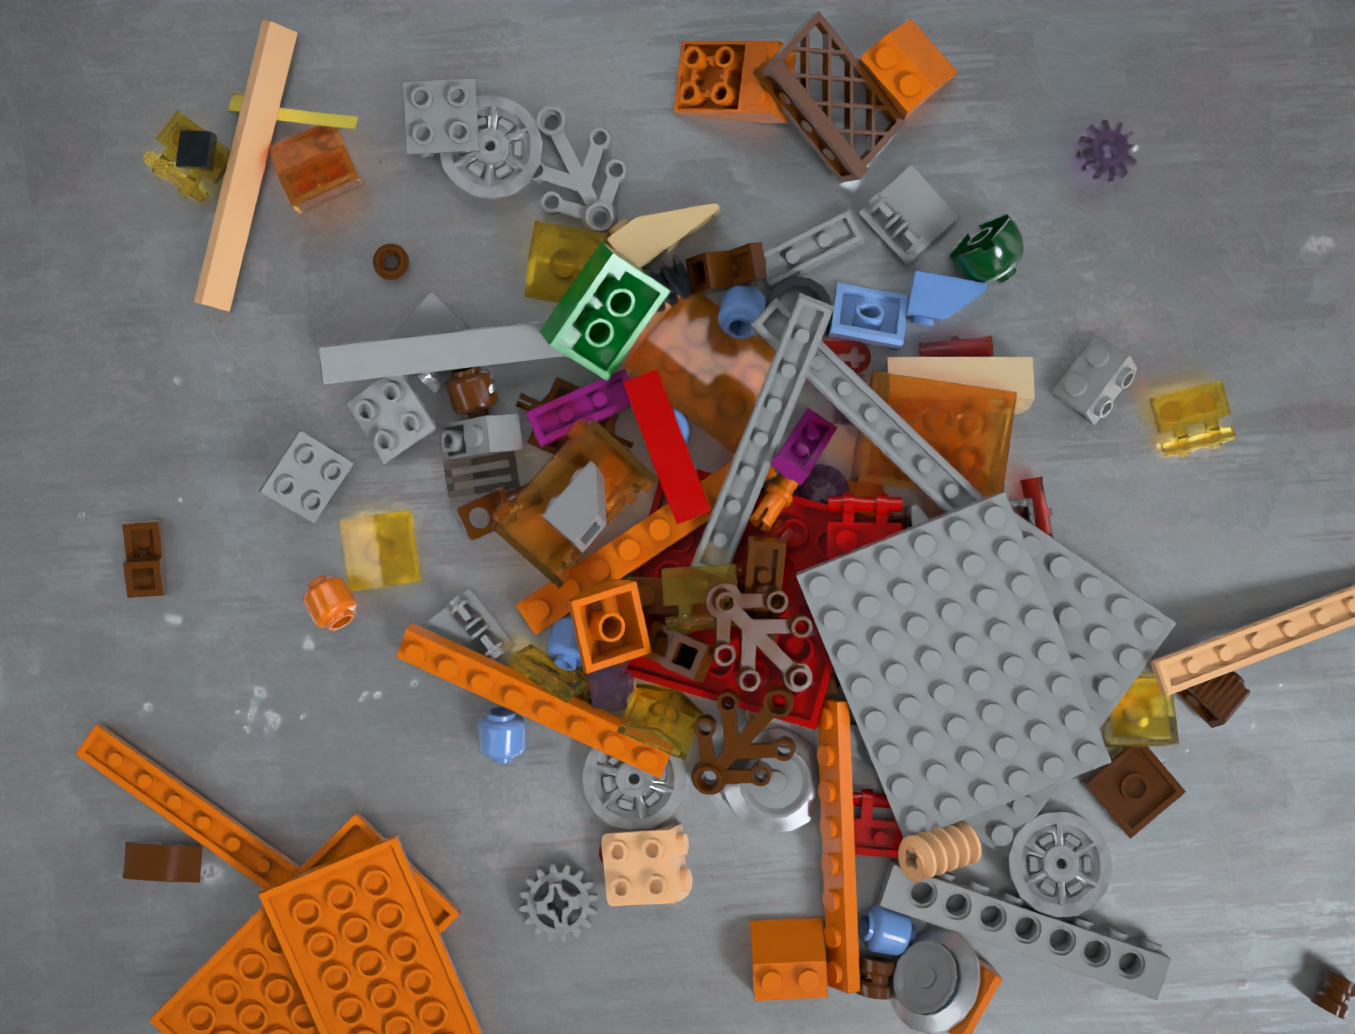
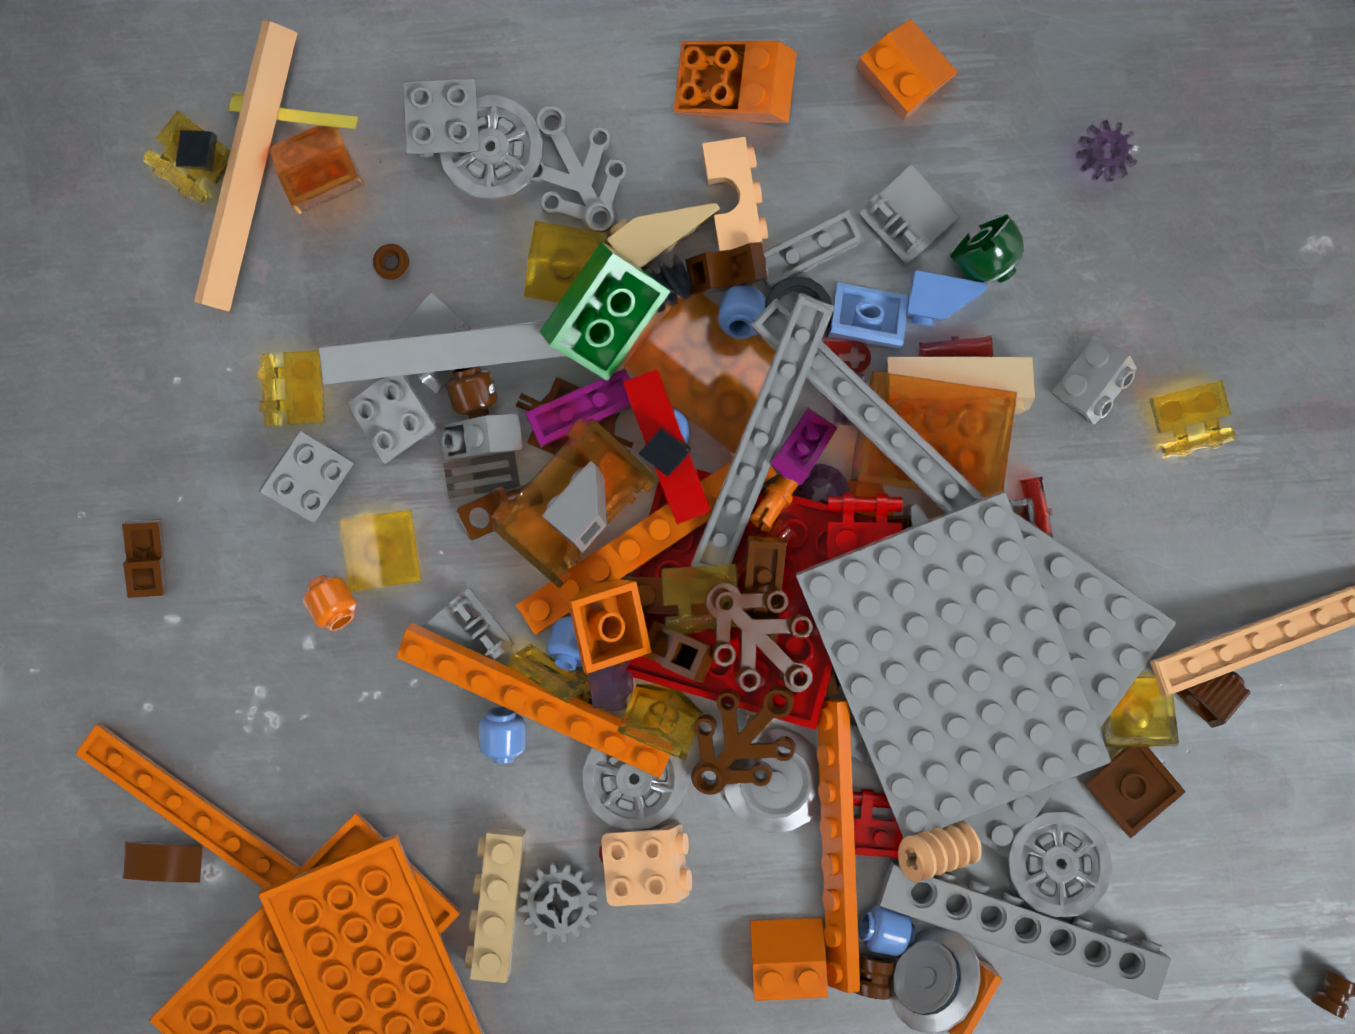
reddish brown fence [753,11,905,183] -> none
none -> clear yellow plate [257,350,326,427]
none -> tan brick [465,827,526,983]
none -> black slope [639,425,691,477]
none -> light nougat arch [702,137,768,251]

